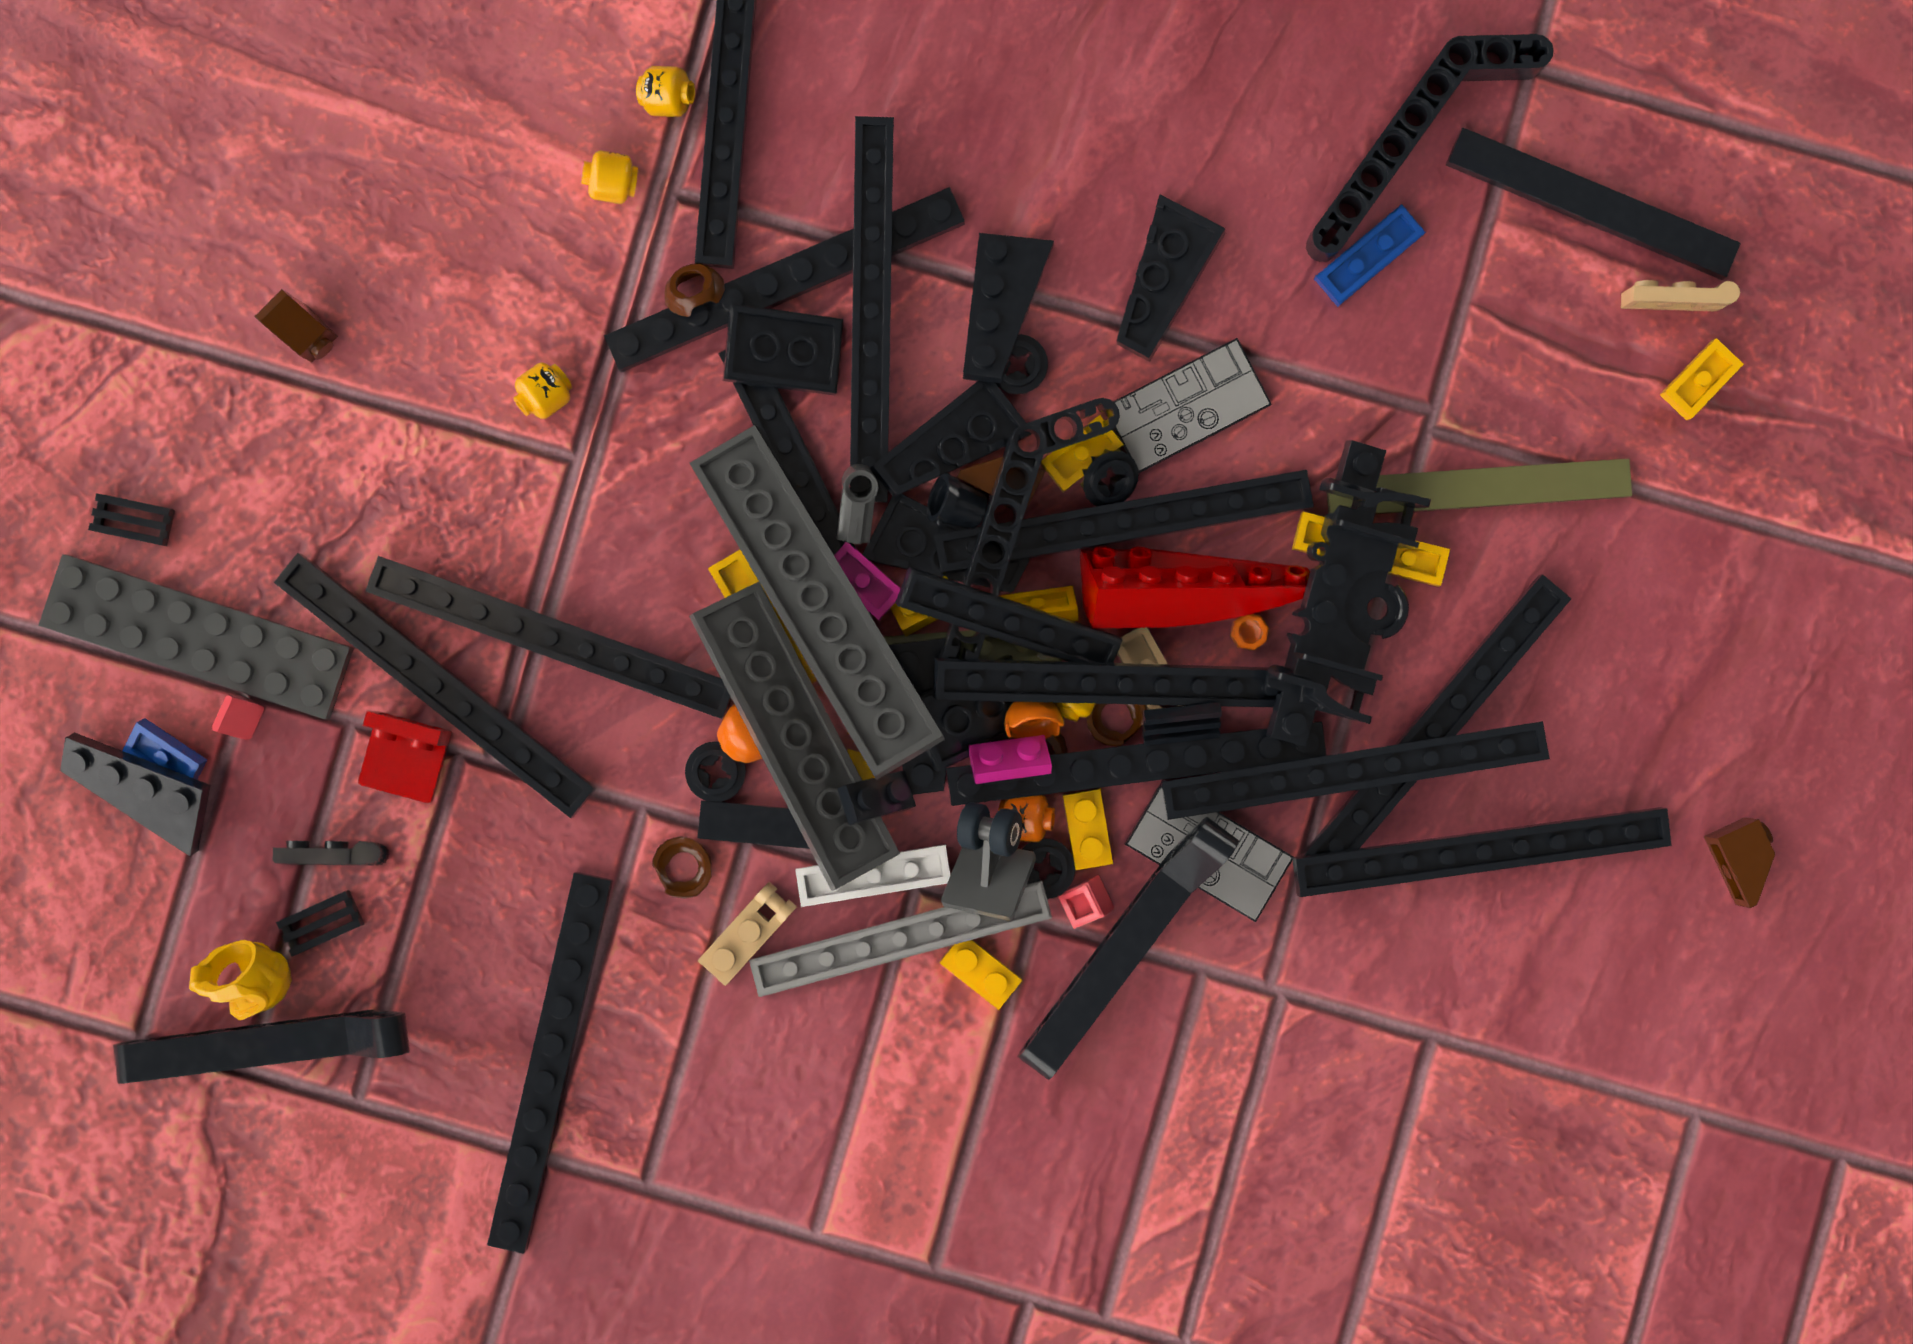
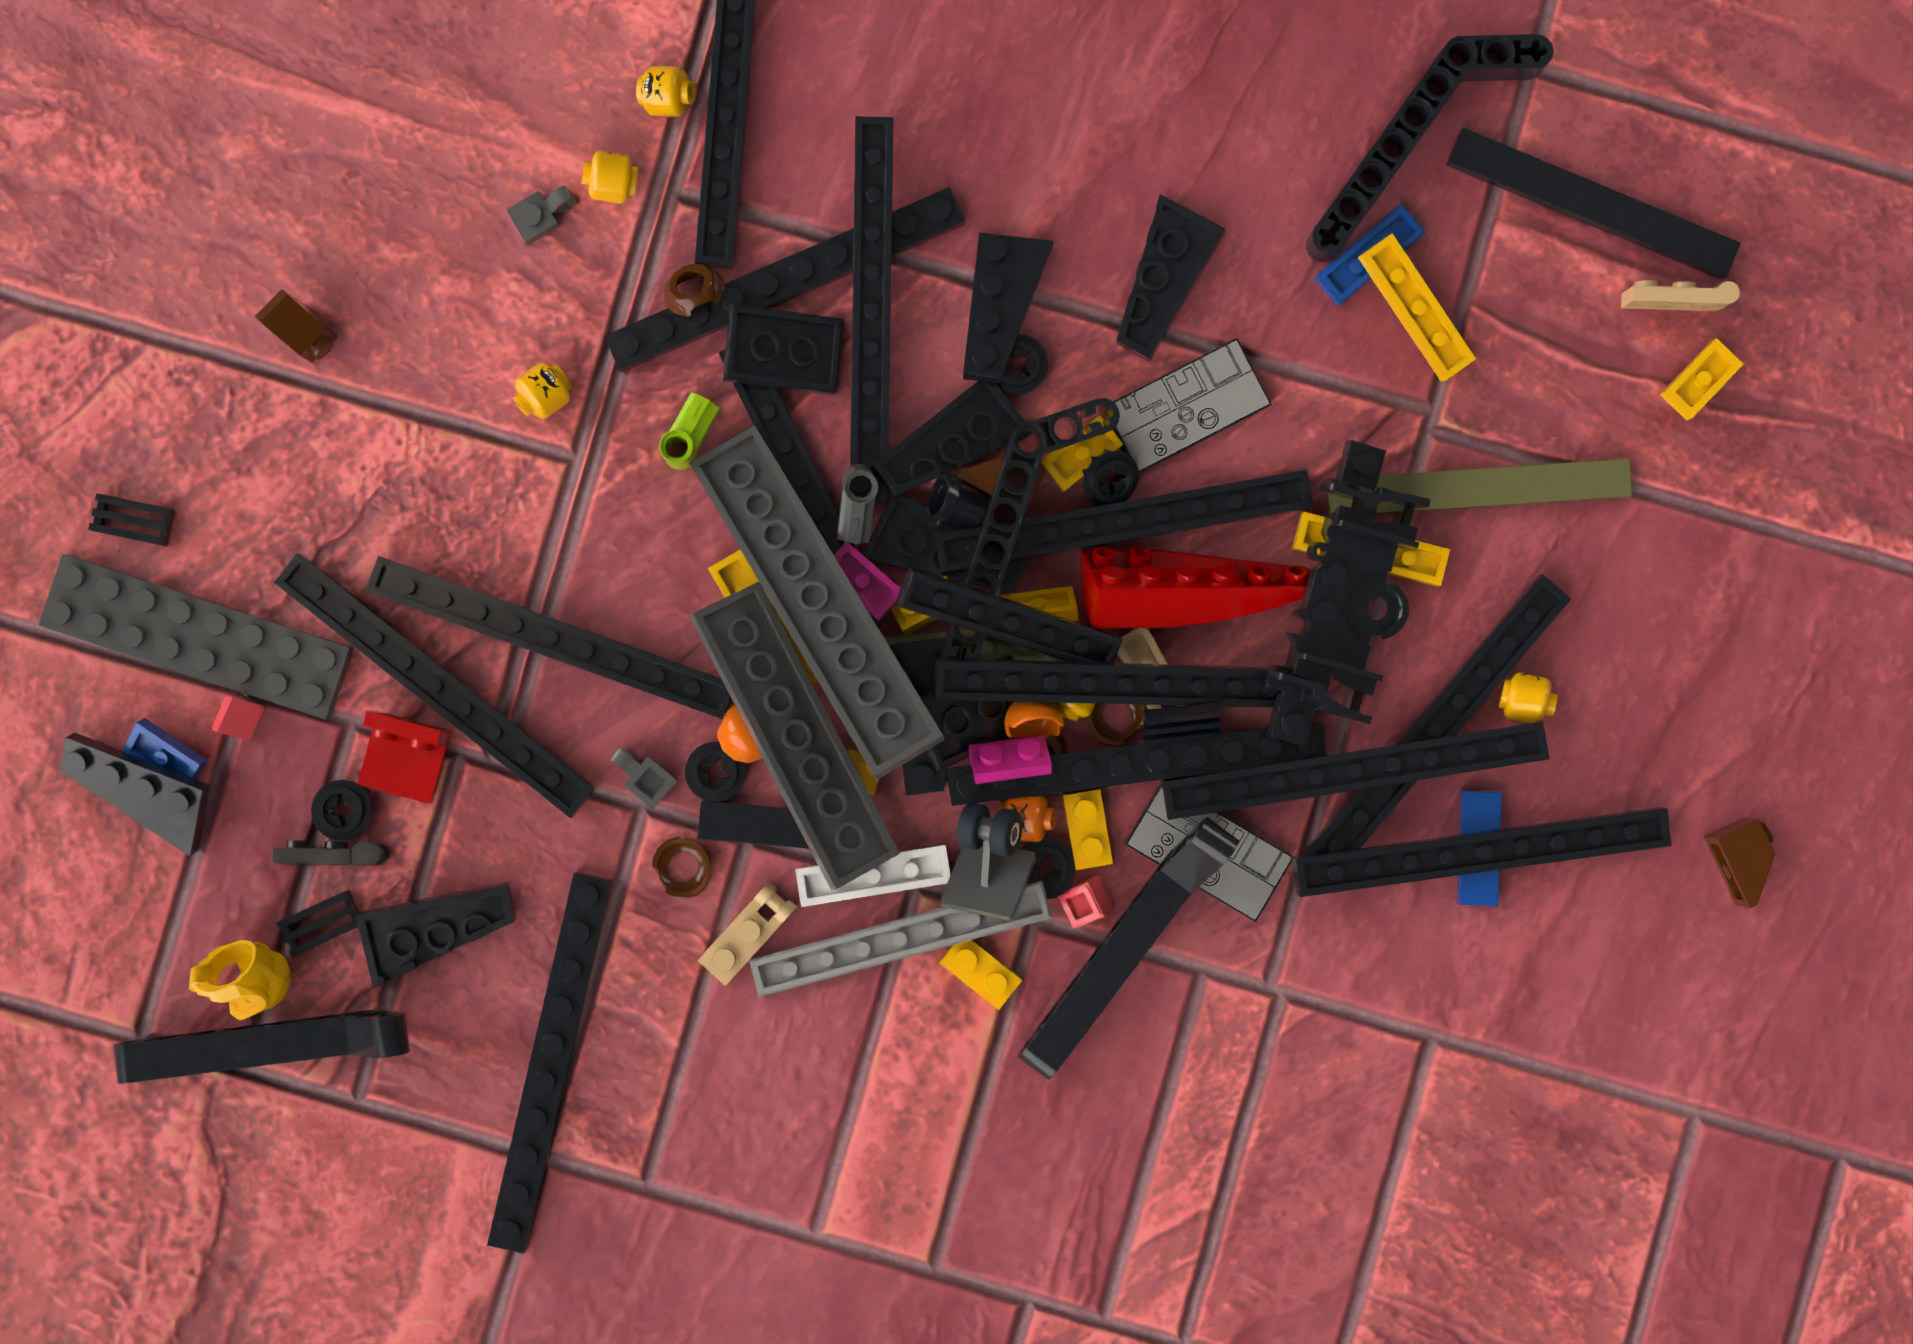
black plate [837,770,916,825] -> none
orange tile [1230,614,1269,651] -> none
none -> black gear [311,780,374,841]
none -> black wing [356,882,517,988]
none -> dark grey plate [507,185,578,245]
none -> dark grey plate [610,747,678,810]
none -> lime piece [659,392,721,470]
none -> yellow plate [1358,233,1476,382]
none -> blue tile [1457,791,1502,906]
none -> yellow head [1498,672,1558,724]

